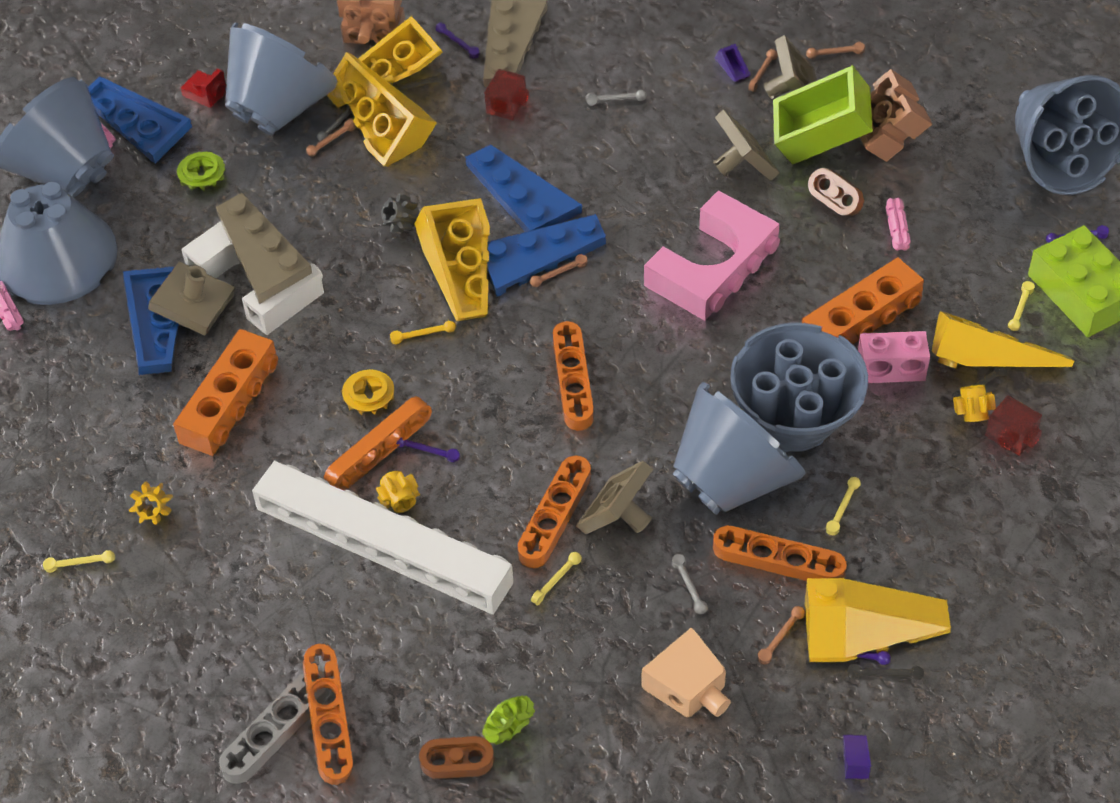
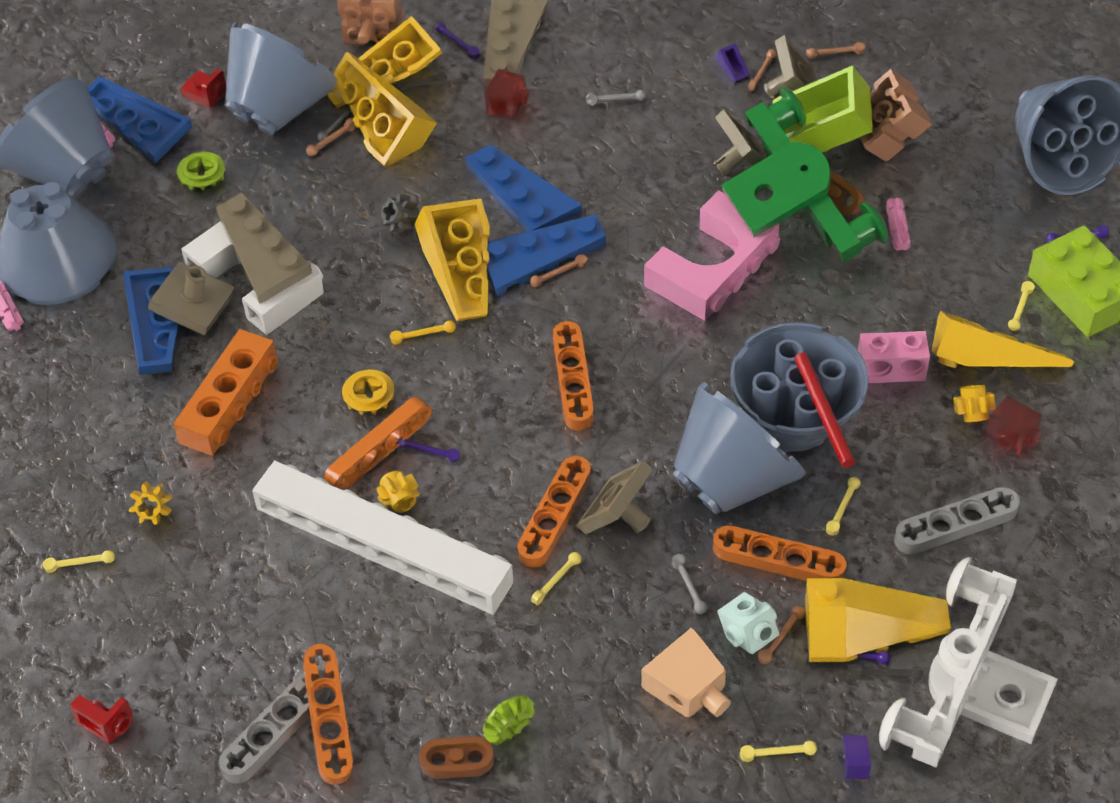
orange brick [802,257,924,344] -> none
none -> red bracket [70,694,133,744]
none -> light aqua brick [717,592,779,654]
none -> green piece [721,87,888,263]
none -> light yellow hinge [740,741,817,762]
none -> red bar [794,352,855,468]
none -> white piece [879,557,1058,767]
none -> light grey beam [894,487,1020,554]

